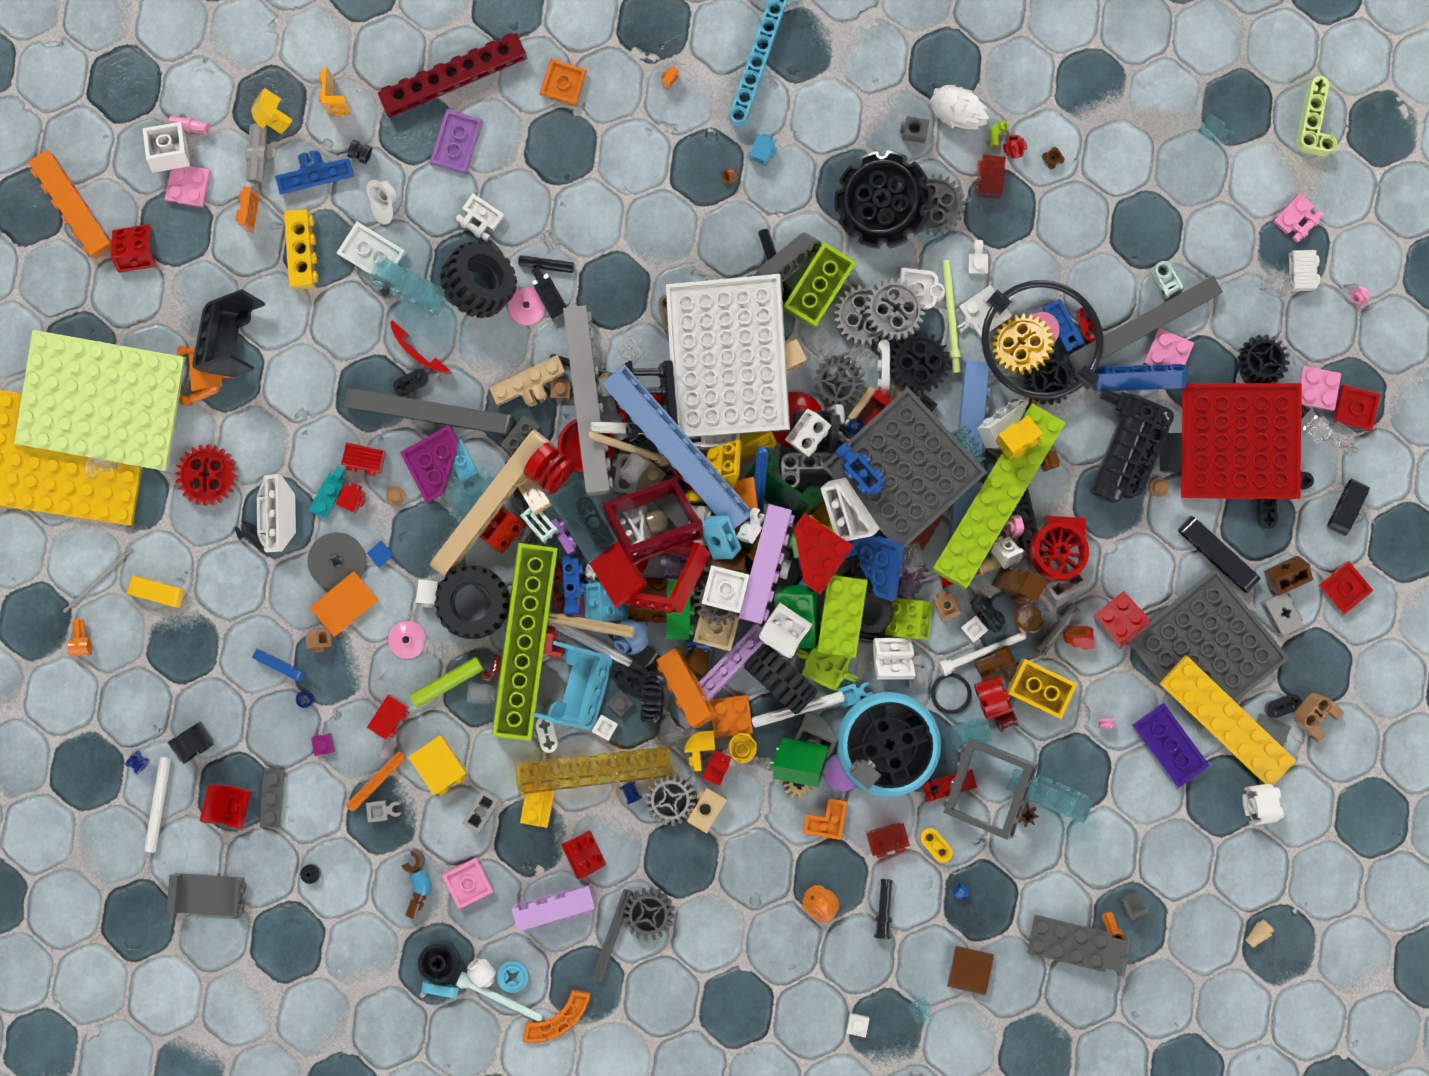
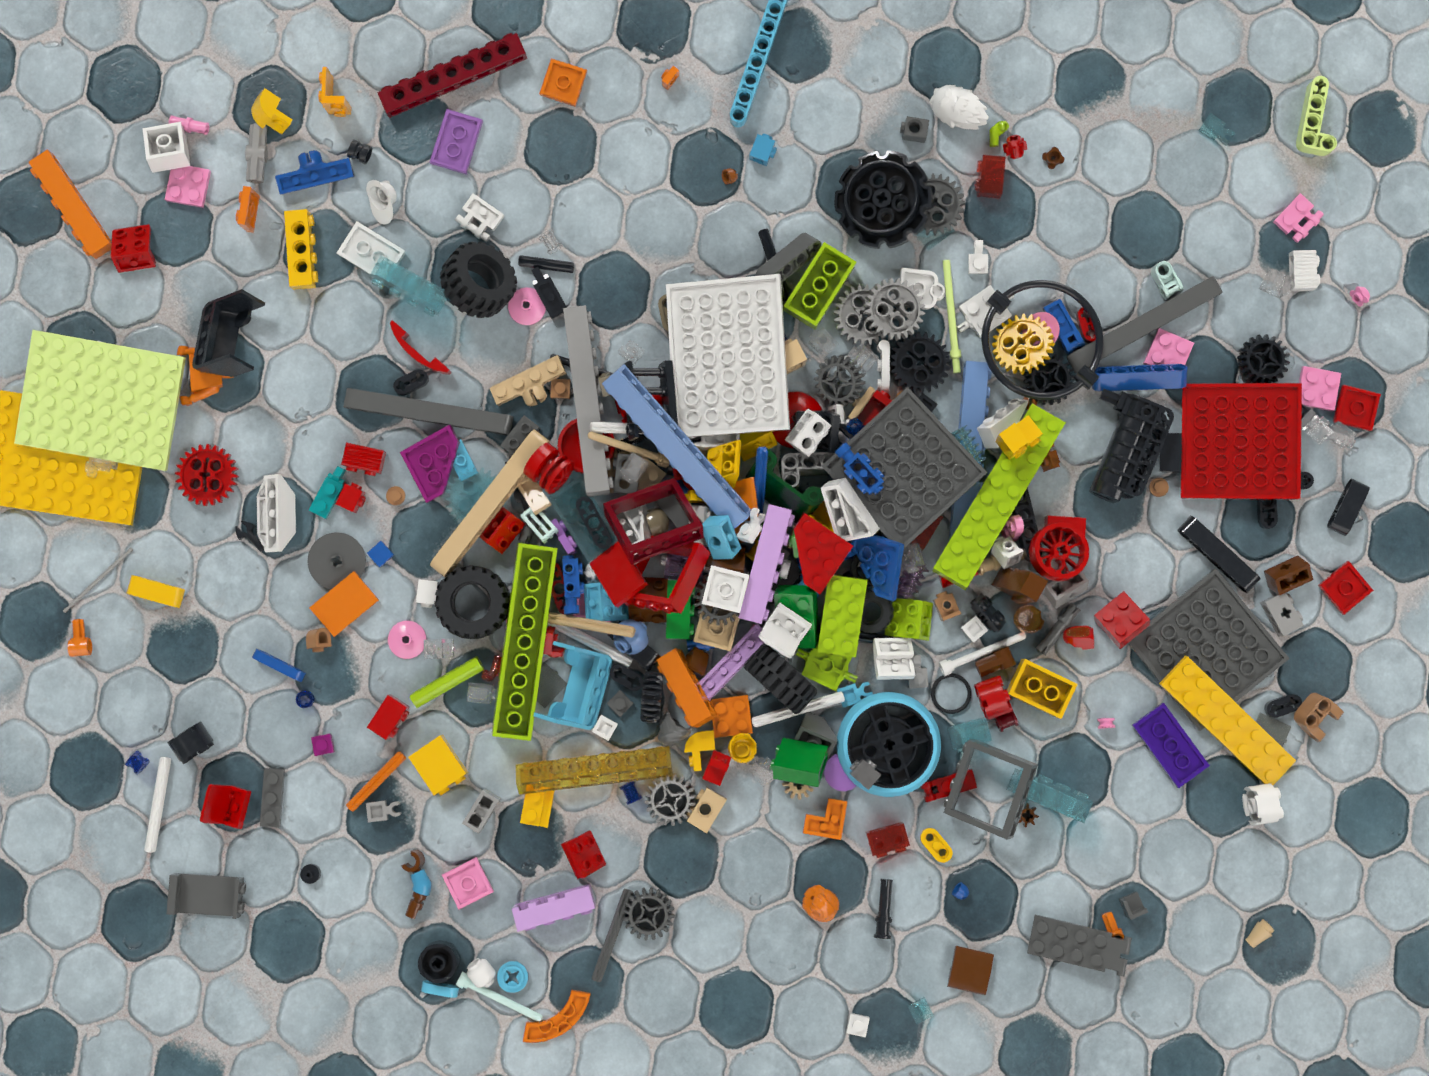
white beam [536,718,558,753] -> none

